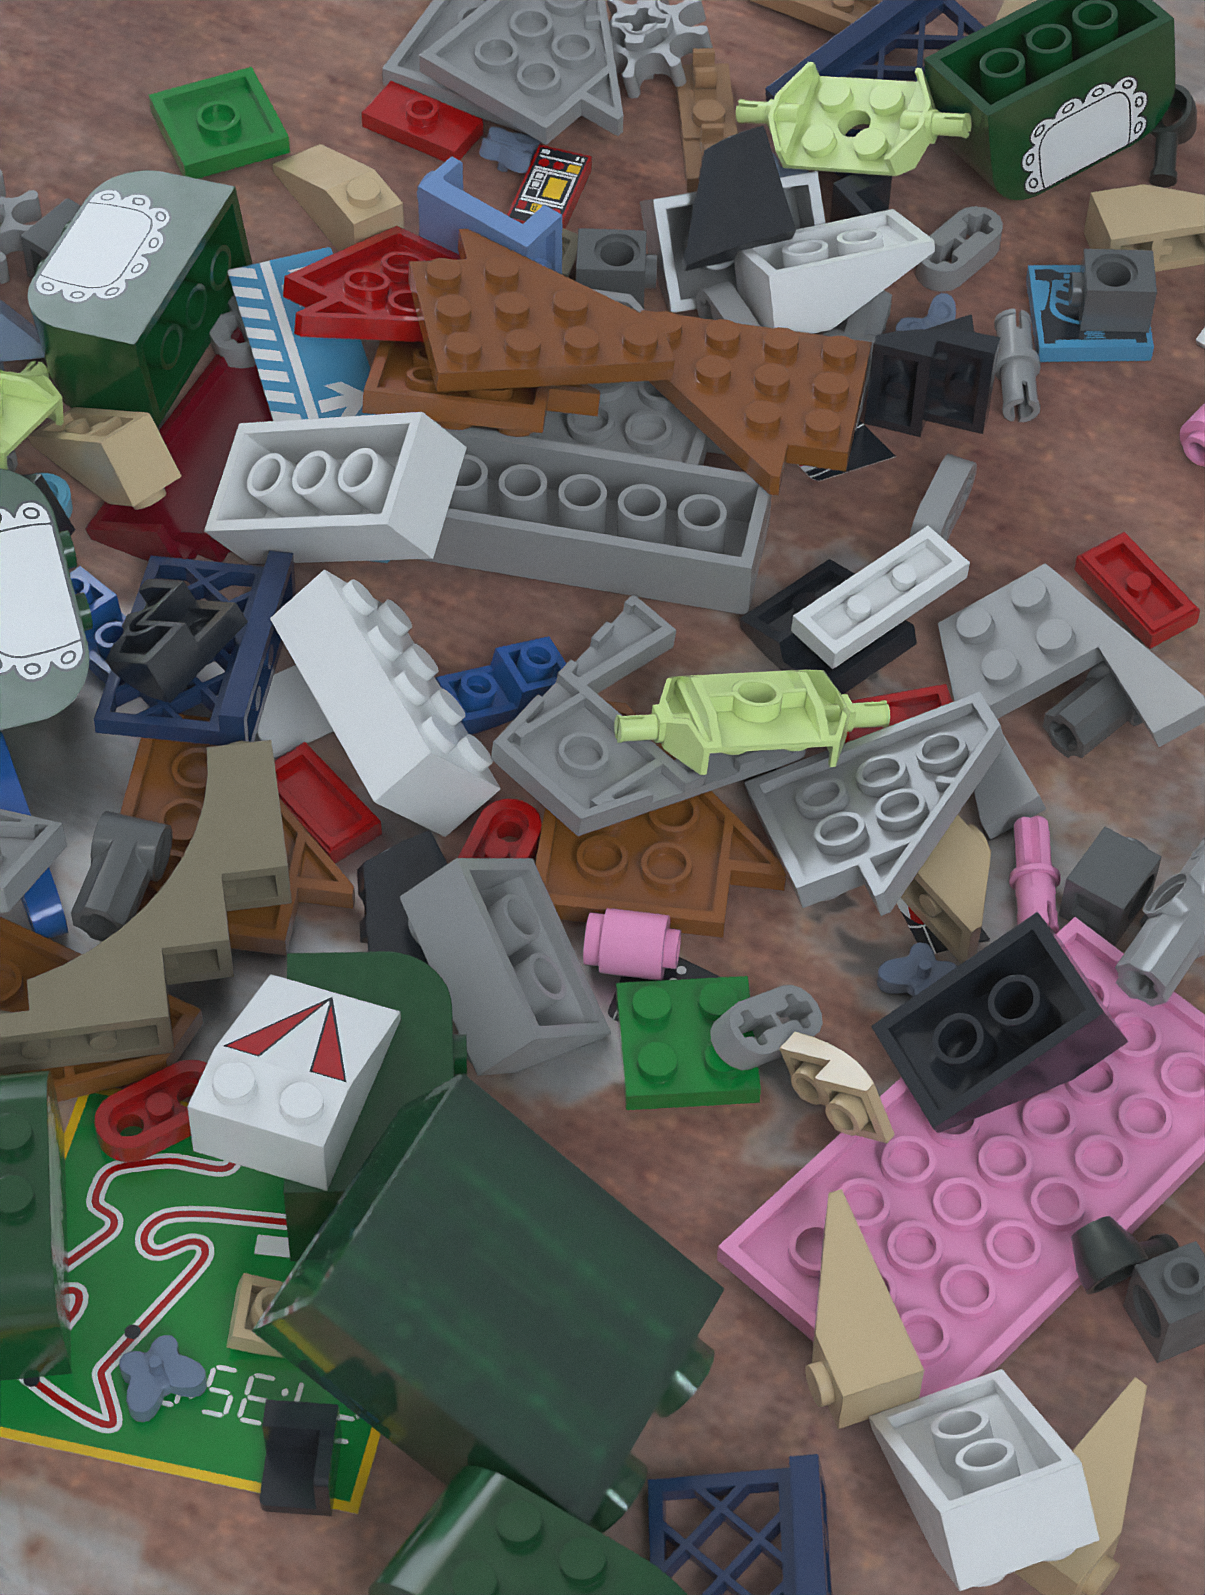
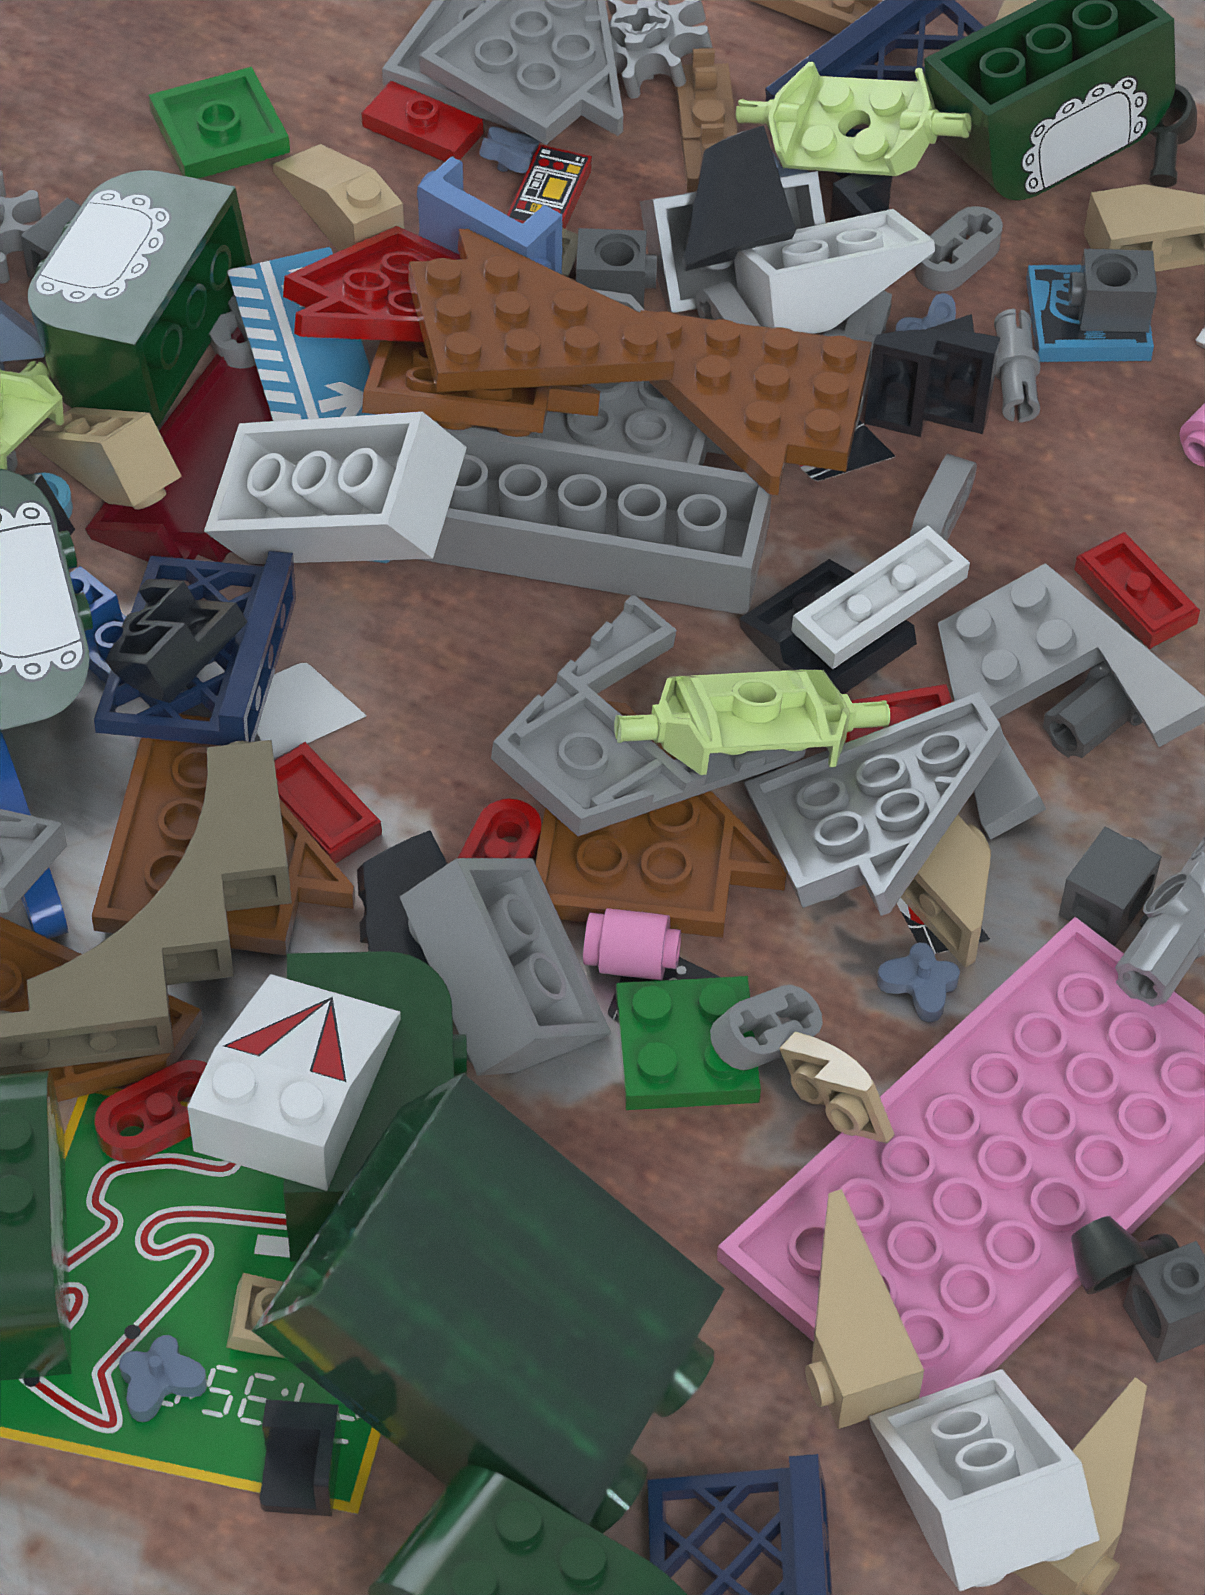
dark grey piece [71,811,173,941] -> none
white brick [270,570,501,837] -> none
blue slope [435,636,567,735] -> none
black slope [871,912,1128,1133] -> none
bright pink axle [1009,815,1061,934] -> none

